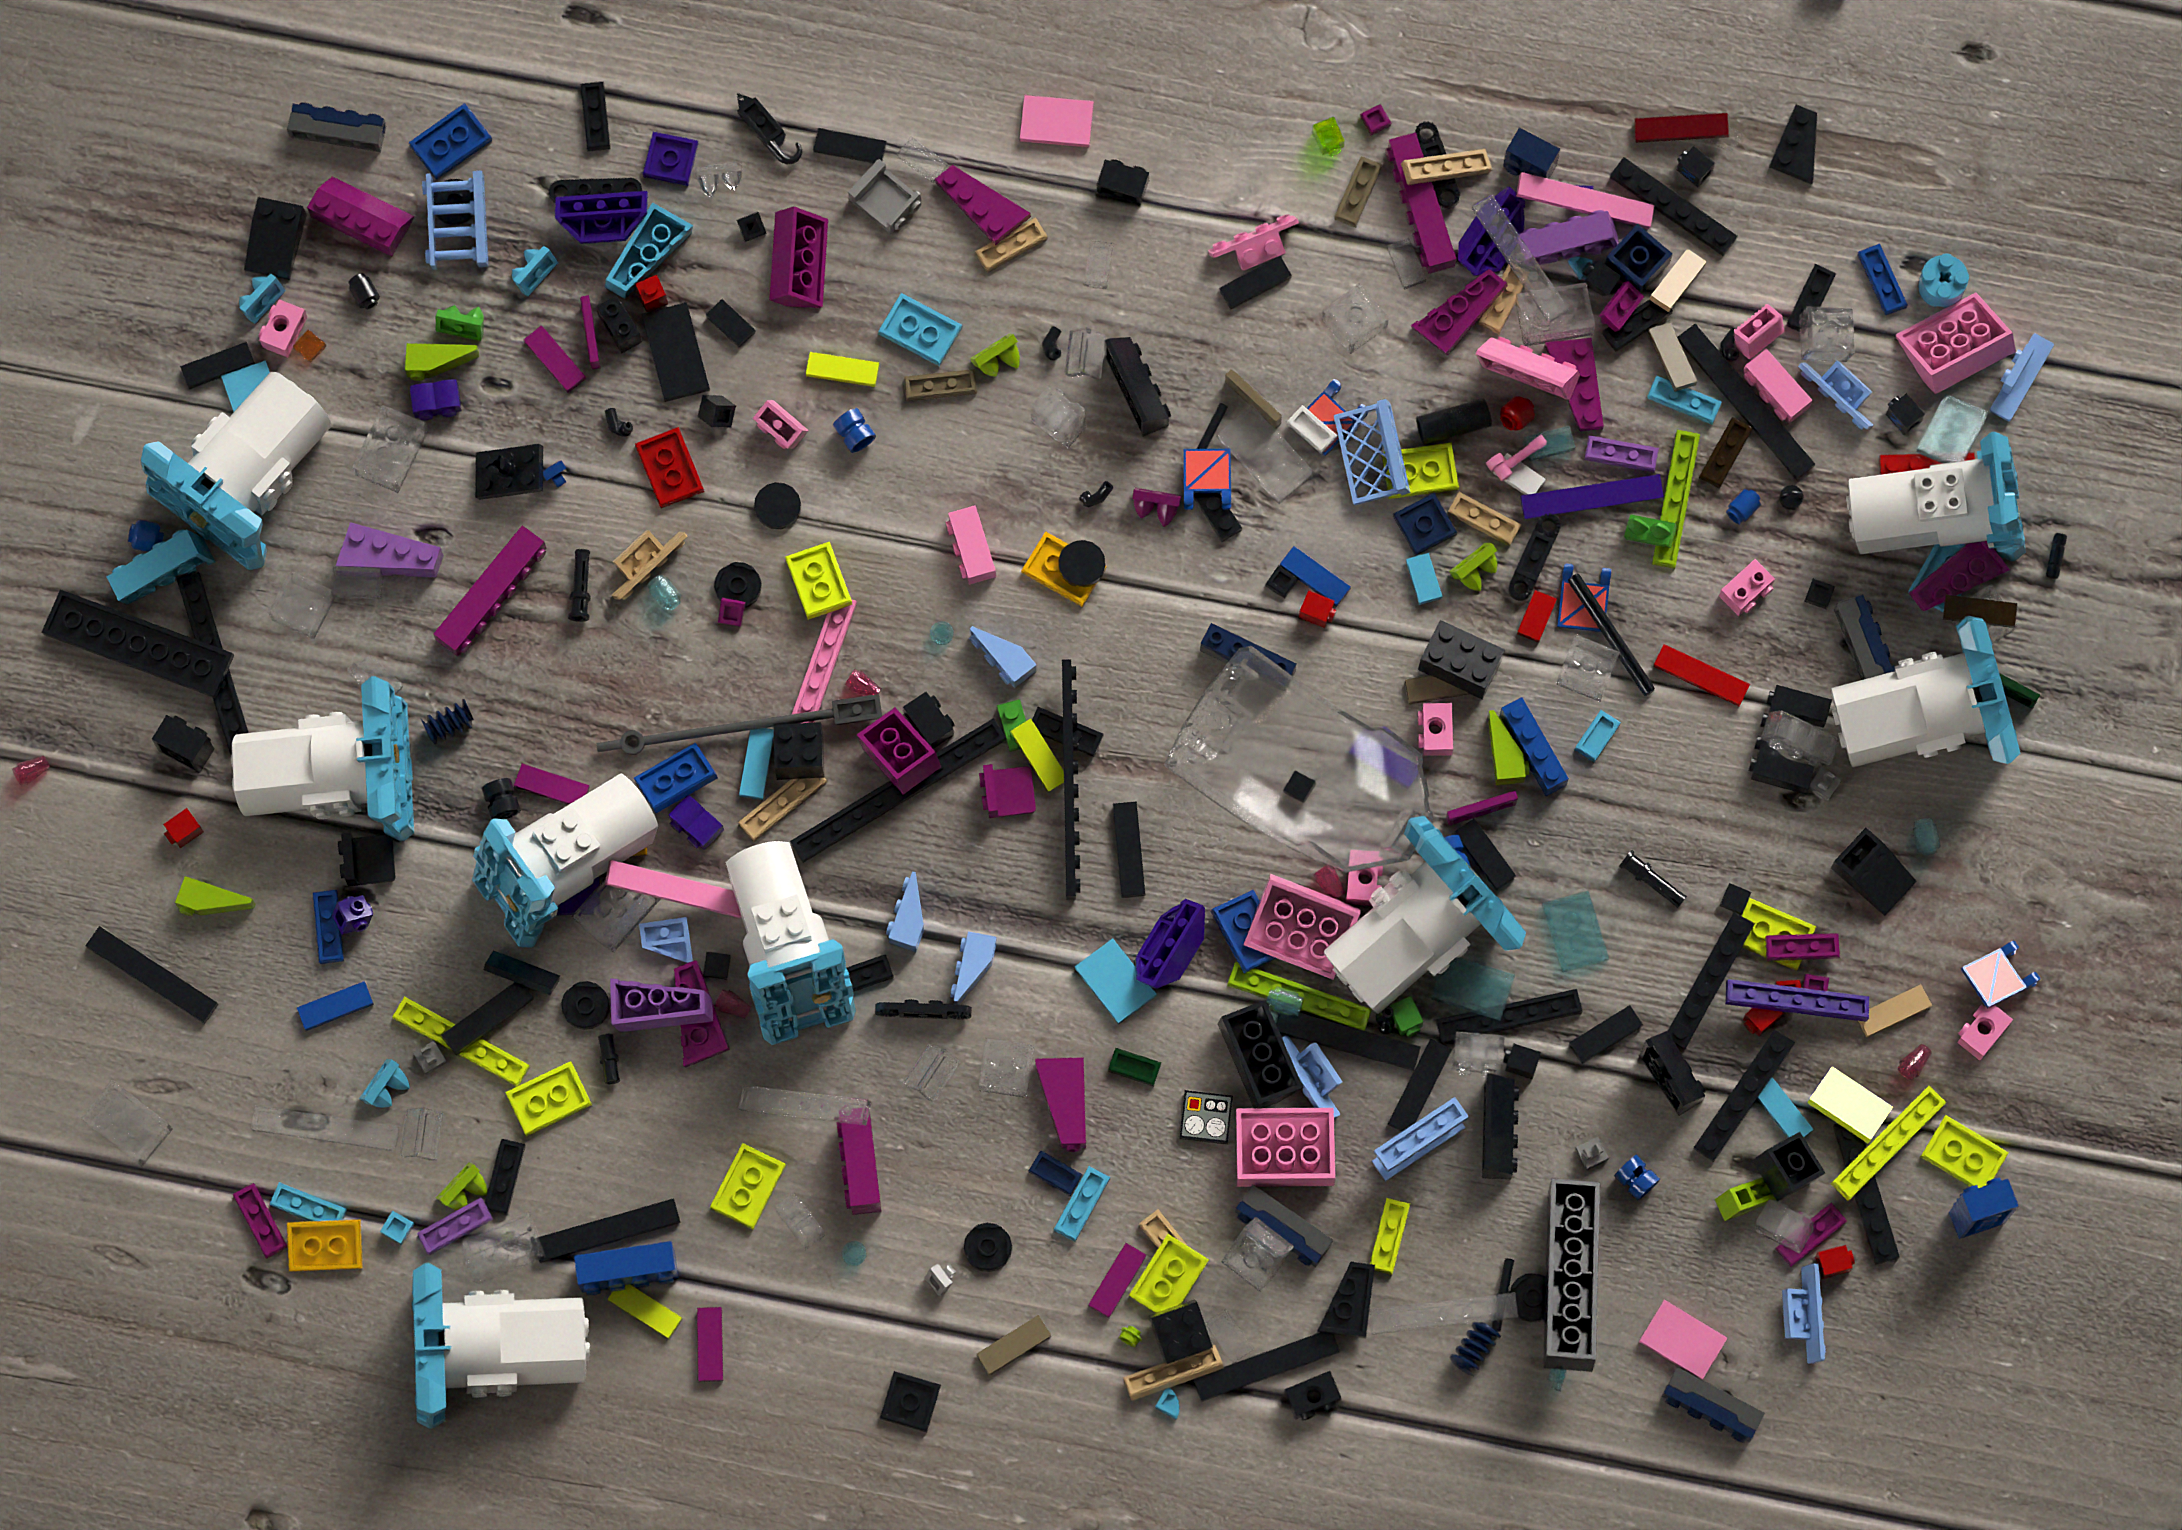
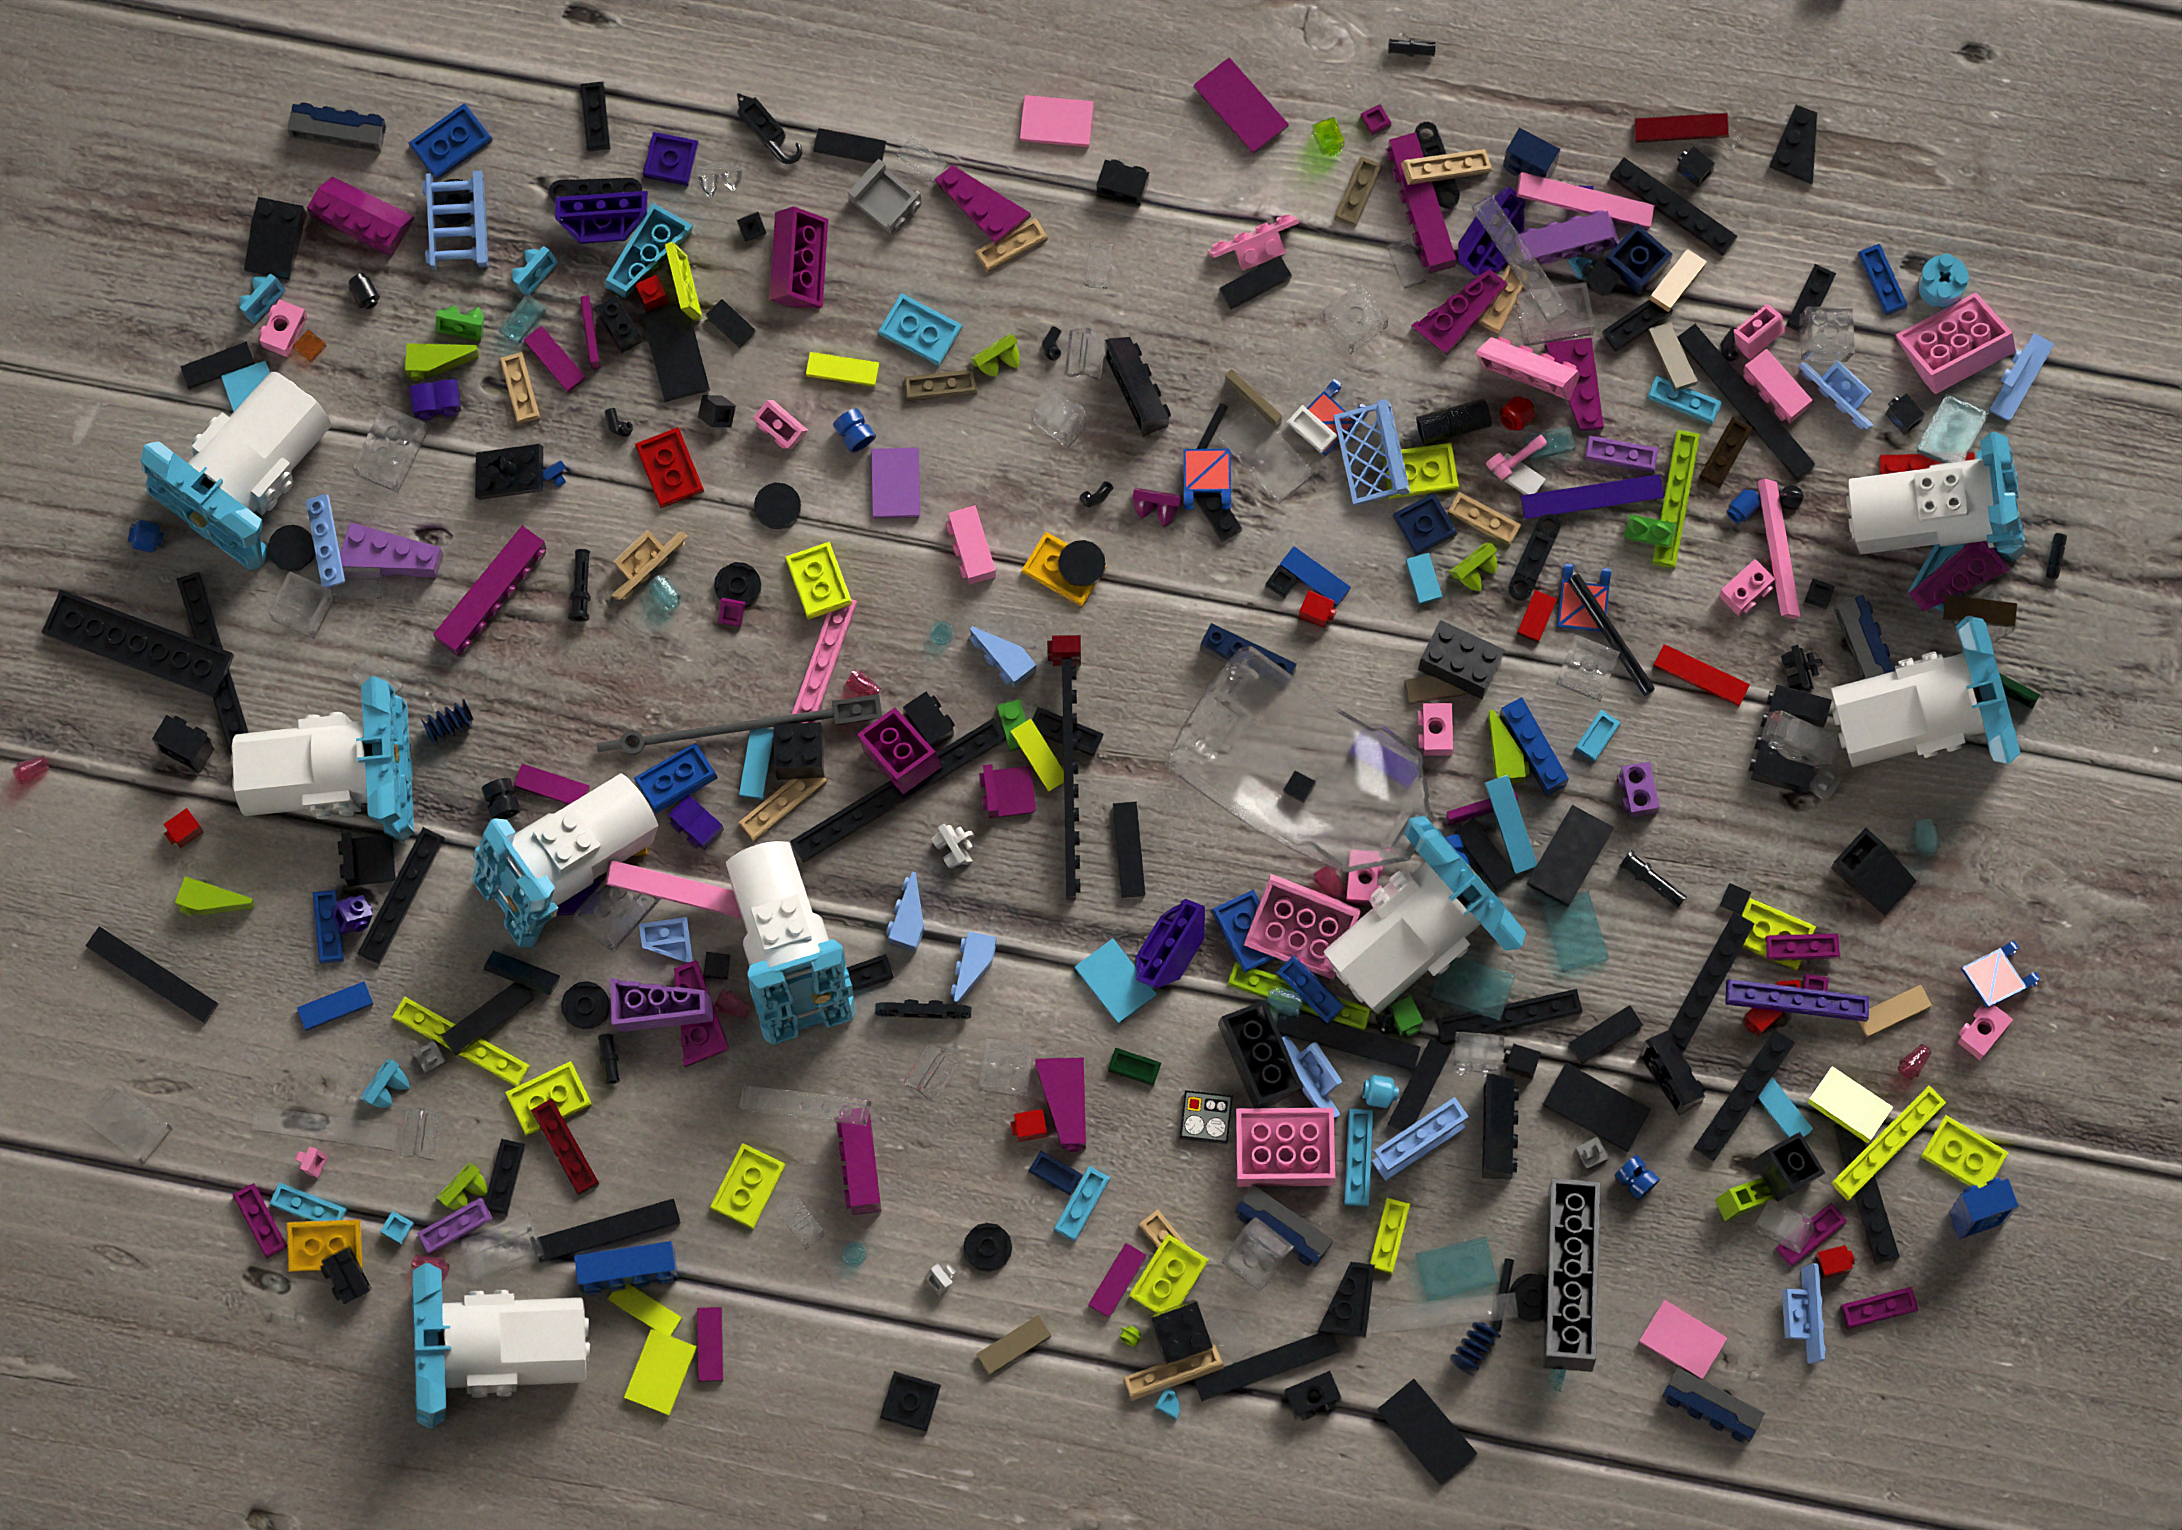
medium azure wedge [107,529,215,605] -> none
magenta tile [1599,281,1644,332] -> none
none -> black tile [268,524,315,572]
none -> bright pink tile [295,1146,328,1178]
none -> light blue bracket [306,494,345,589]
none -> black brick [320,1245,372,1304]
none -> black tile [357,827,445,965]
none -> clear pink cone [411,1254,450,1282]
none -> clear light blue plate [499,294,547,345]
none -> tan tile [500,352,541,425]
none -> dark red tile [531,1098,599,1195]
none -> neon yellow tile [624,1329,697,1415]
none -> neon yellow tile [665,242,702,321]
none -> medium lavender tile [872,447,920,519]
none -> white hips [931,824,974,868]
none -> red brick [1010,1109,1047,1142]
none -> dark red brick [1047,635,1081,666]
none -> magenta tile [1194,57,1289,154]
none -> blue tile [1277,955,1345,1023]
none -> medium azure tile [1344,1109,1373,1207]
none -> medium azure head [1362,1075,1399,1108]
none -> black tile [1376,1378,1478,1485]
none -> black pin [1388,38,1436,57]
none -> clear light blue tile [1415,1236,1499,1302]
none -> medium azure tile [1485,775,1537,874]
none -> black tile [1526,804,1614,908]
none -> black tile [1542,1063,1651,1152]
none -> medium lavender brick [1617,762,1660,818]
none -> bright pink tile [1758,479,1801,619]
none -> black hips [1781,645,1823,691]
none -> magenta tile [1840,1286,1919,1329]

